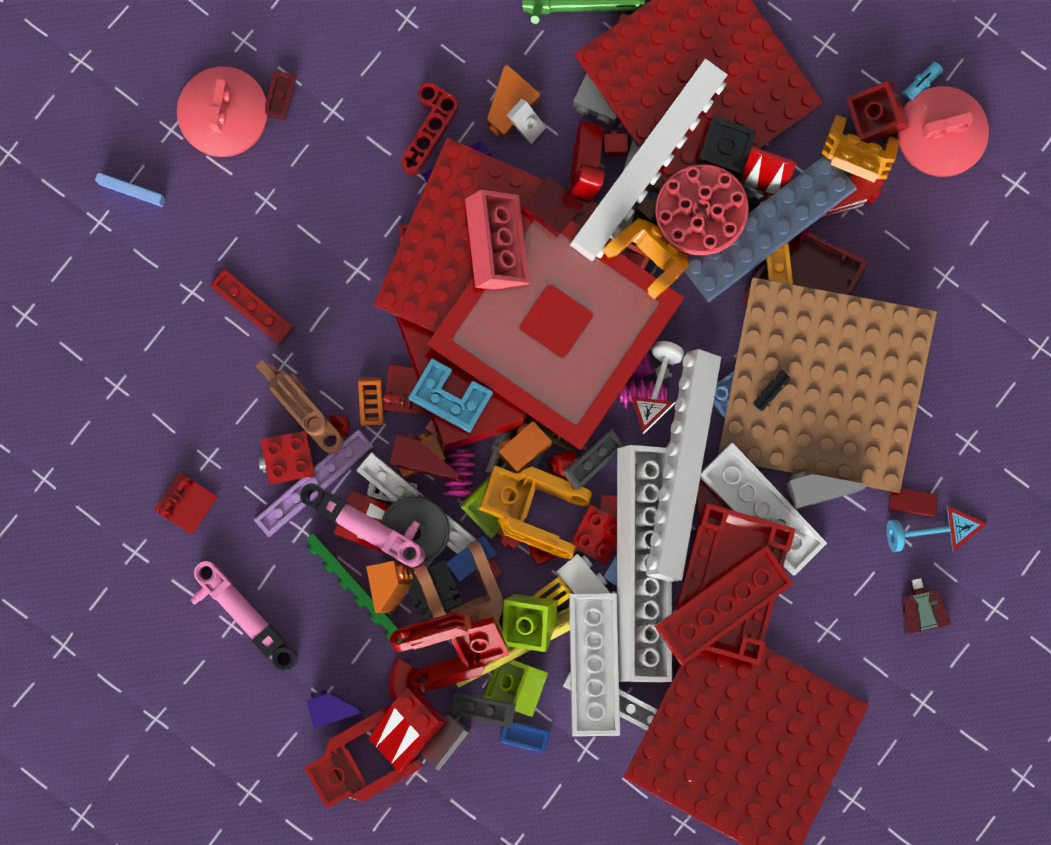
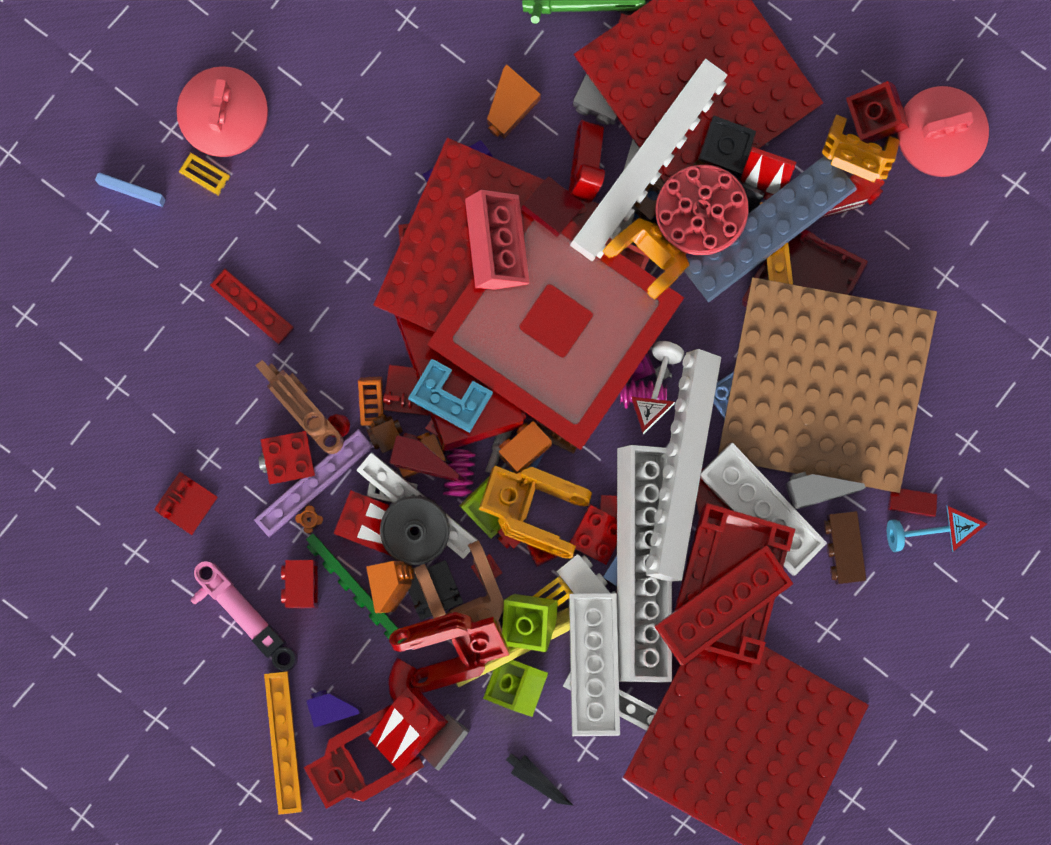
dark red plate [265,70,297,120] -> none
bright pink piece [300,483,425,567] -> none
red beam [401,82,458,176] -> none
blue tile [446,535,497,581] -> none
dark grey tile [450,692,516,728] -> none
blue tile [500,721,550,754] -> none
white plate [507,99,546,144] -> none
red head [548,451,577,481] -> none
dark grey tile [562,428,625,490] -> none
red plate [604,130,628,157] -> none
black axle [753,370,791,411] -> none
medium azure pin [901,61,943,102] -> none
torso [902,578,951,635] -> none
none -> yellow tile [179,152,230,196]
none -> light orange plate [264,671,303,815]
none -> red brick [281,560,318,608]
none -> orange plate [295,506,323,533]
none -> reddish brown brick [367,415,403,453]
none -> black bar [506,753,574,806]
none -> reddish brown brick [824,511,867,585]

